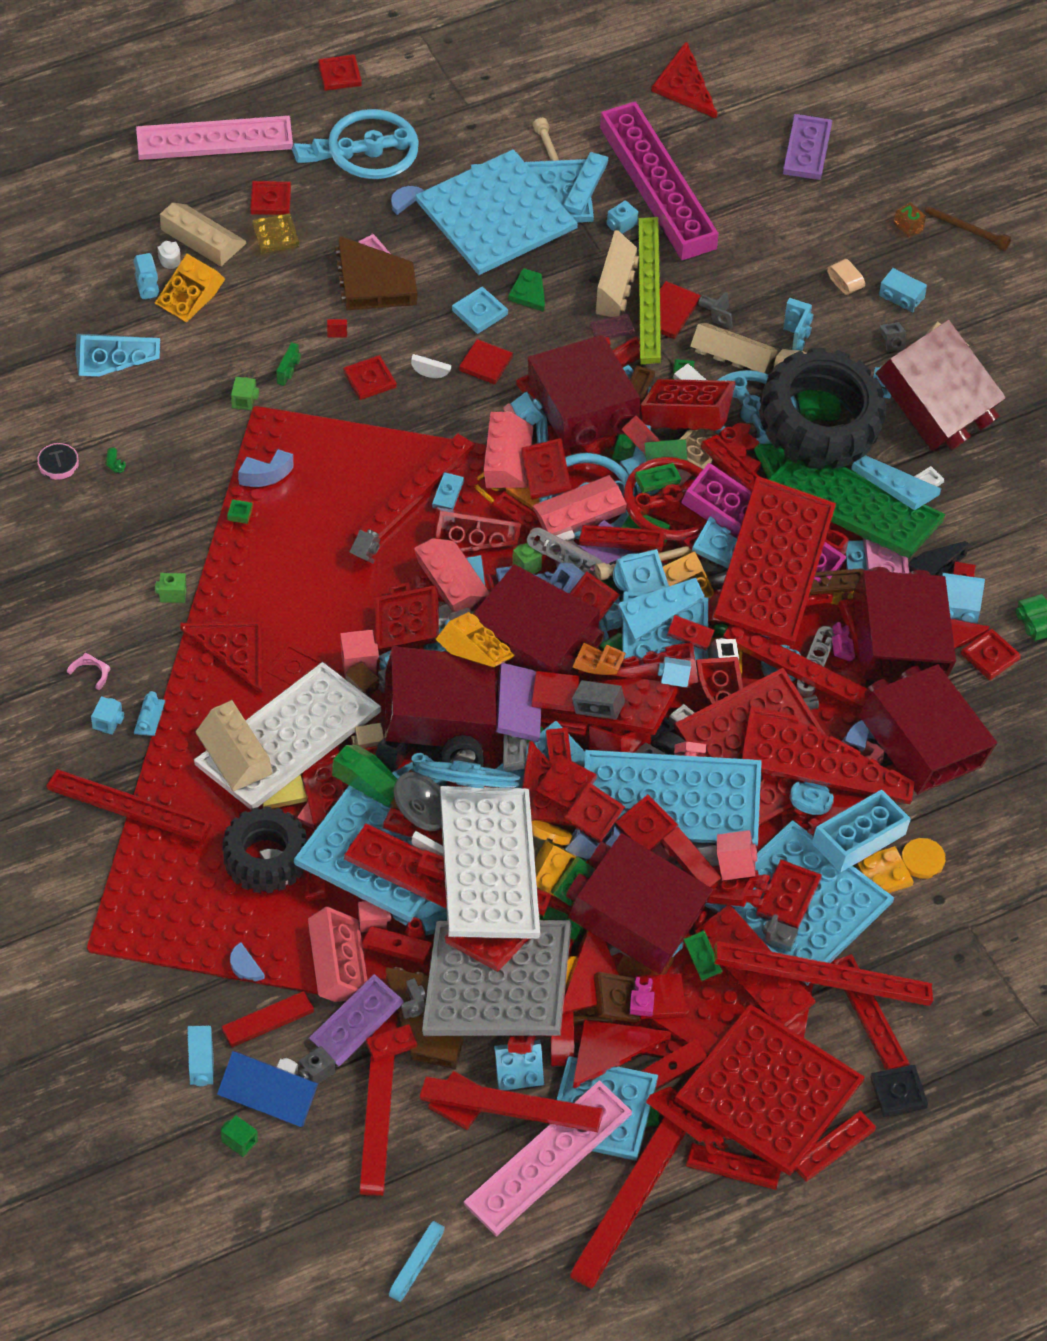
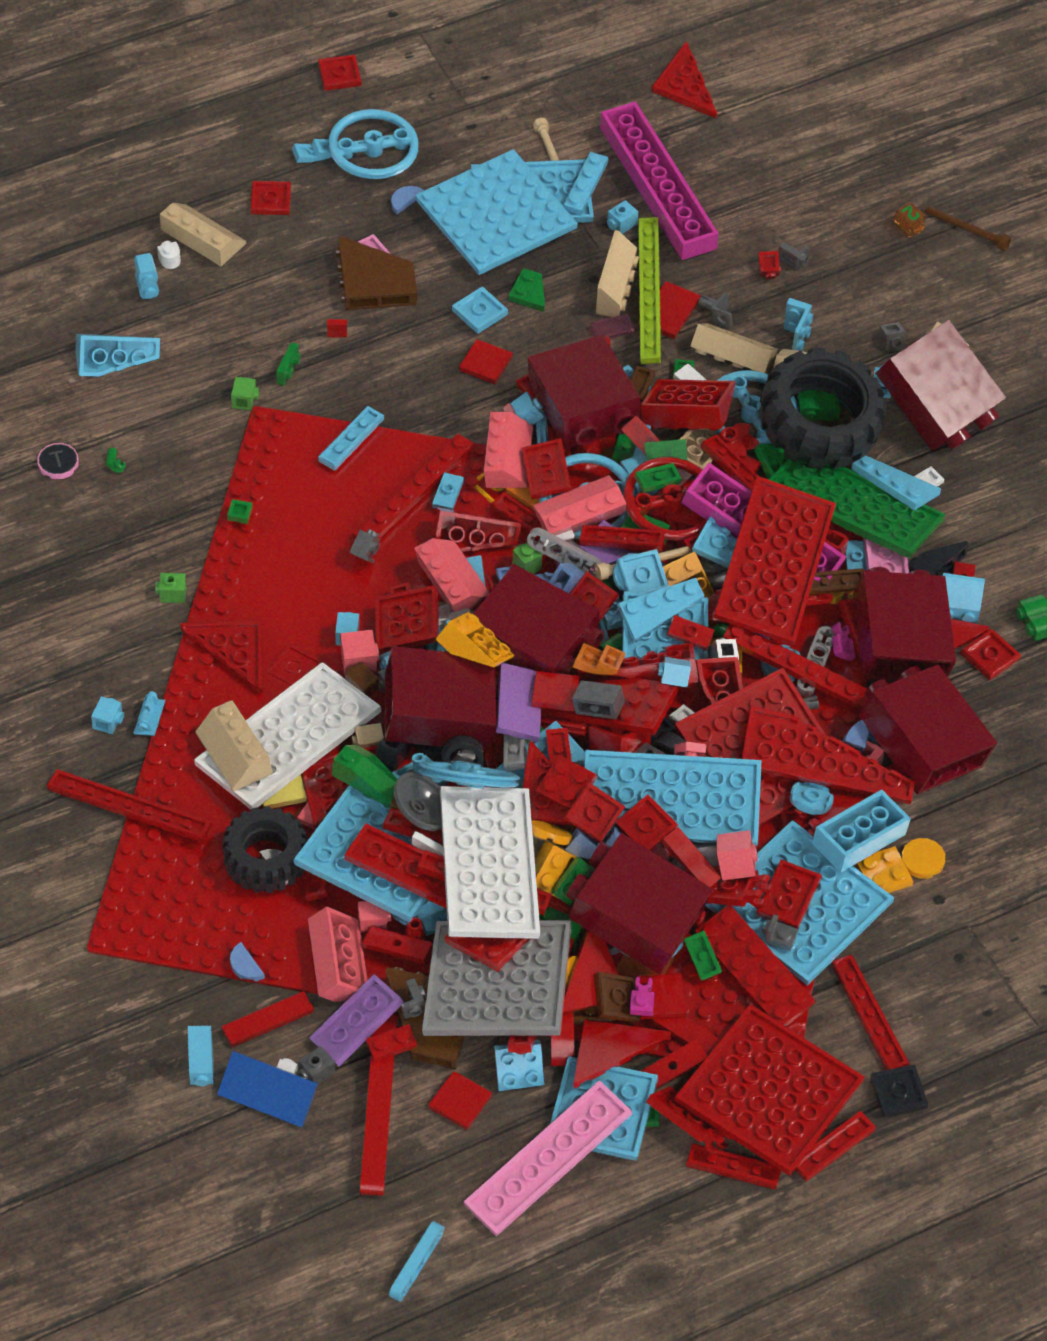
bright pink cap [67,653,111,690] -> none
bright pink plate [136,116,293,160] -> none
light orange slope [155,253,225,323] -> none
green brick [221,1115,258,1157] -> none
medium blue brick [238,449,293,487] -> none
clear yellow plate [252,214,299,254] -> none
red tile [343,355,397,400] -> none
white tile [411,354,452,378] -> none
red tile [419,1076,604,1133] -> none
red beam [570,1117,686,1289] -> none
red tile [612,336,640,368] -> none
red plate [714,941,933,1006] -> none
medium lavender plate [783,114,832,180] -> none
light nougat beam [827,259,865,295] -> none
medium azure hinge [879,268,927,312] -> none
none -> medium azure tile [318,406,384,471]
none -> medium azure brick [335,612,359,646]
none -> red bracket [758,251,781,279]
none -> flat silver bracket [778,242,809,271]

